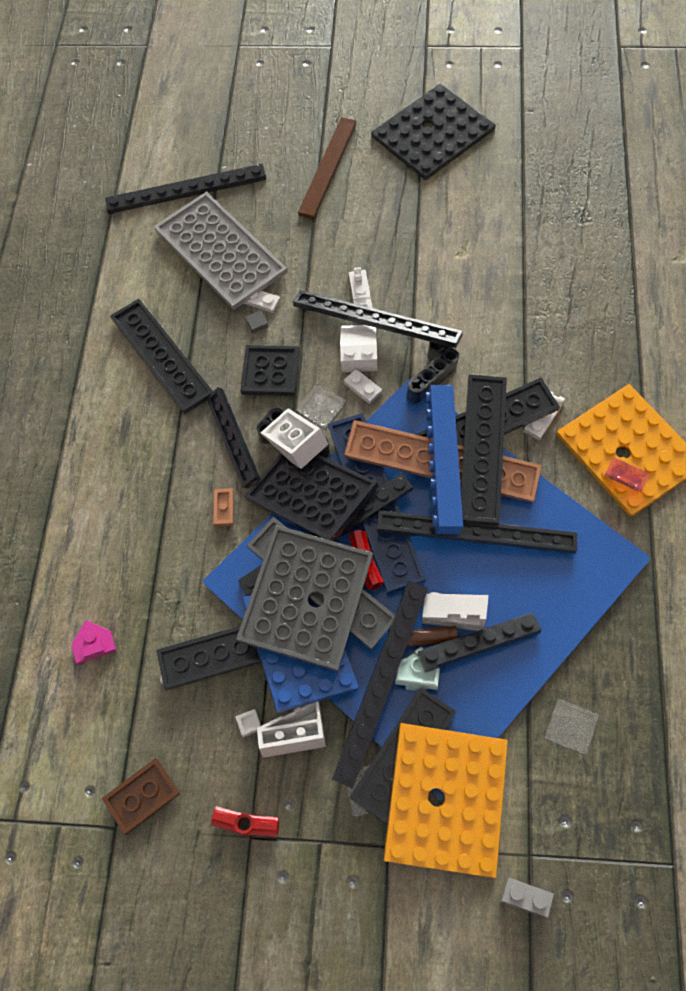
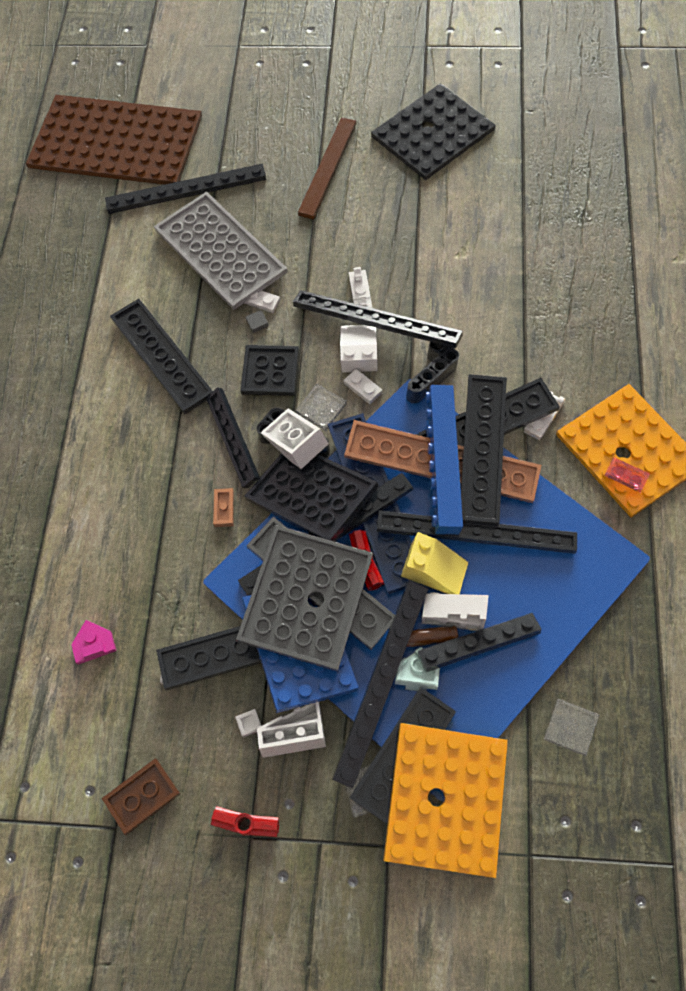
light grey piece [500,877,554,919] -> none
none -> reddish brown plate [26,95,202,185]
none -> light yellow slope [401,532,468,594]

